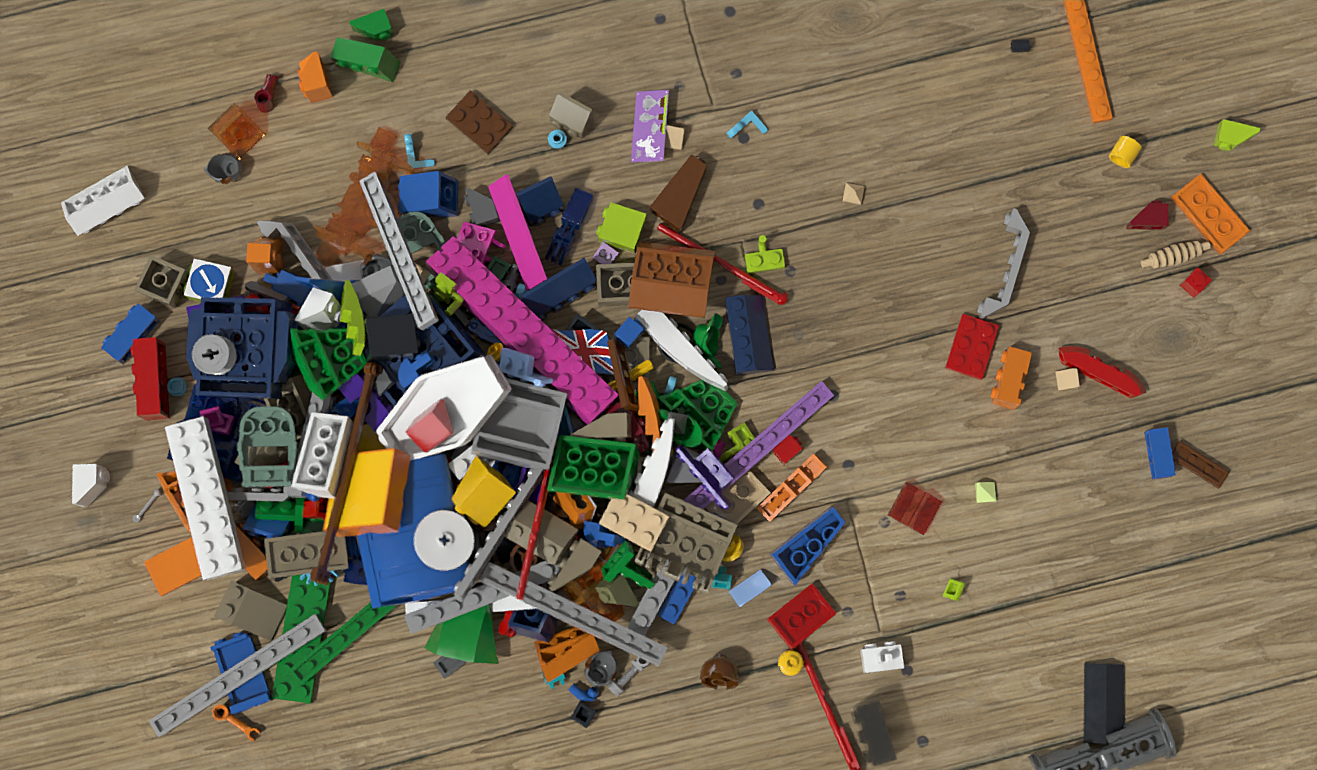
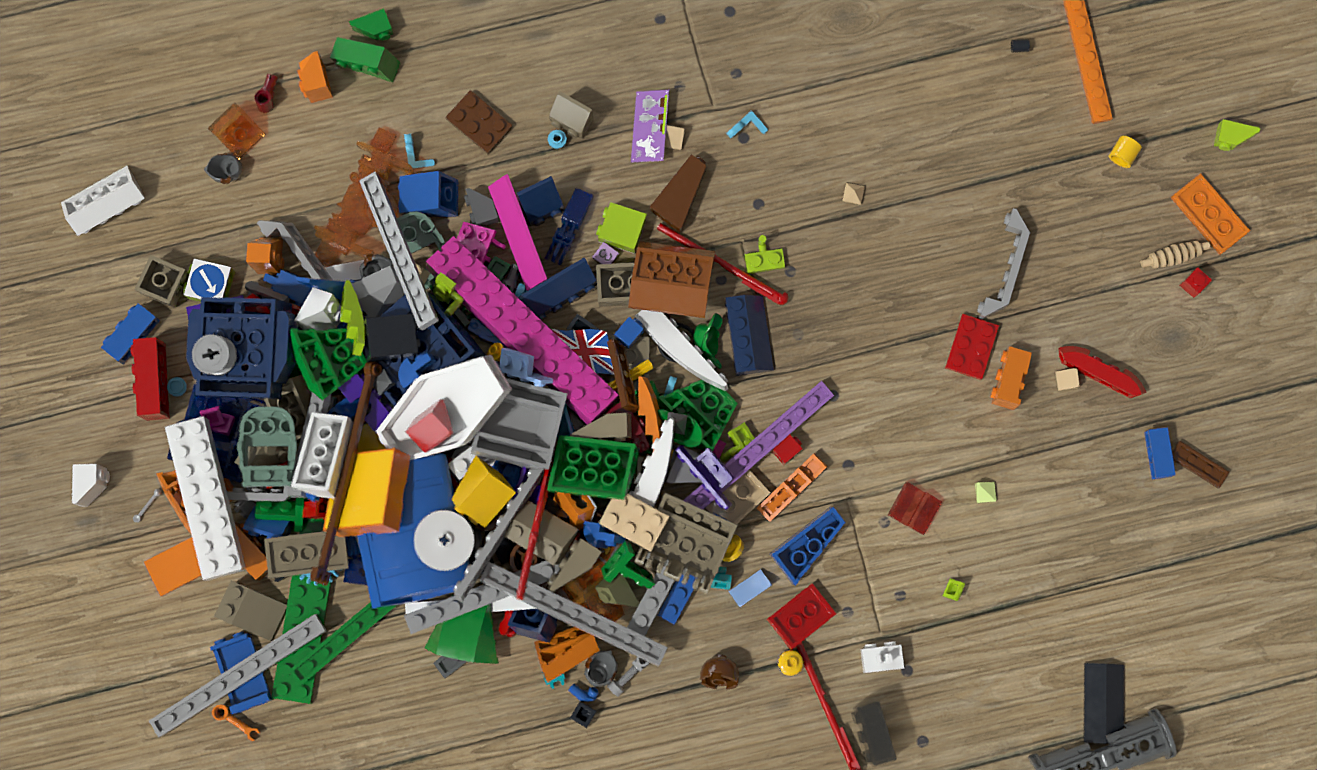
dark red slope [1126,201,1169,230] -> none

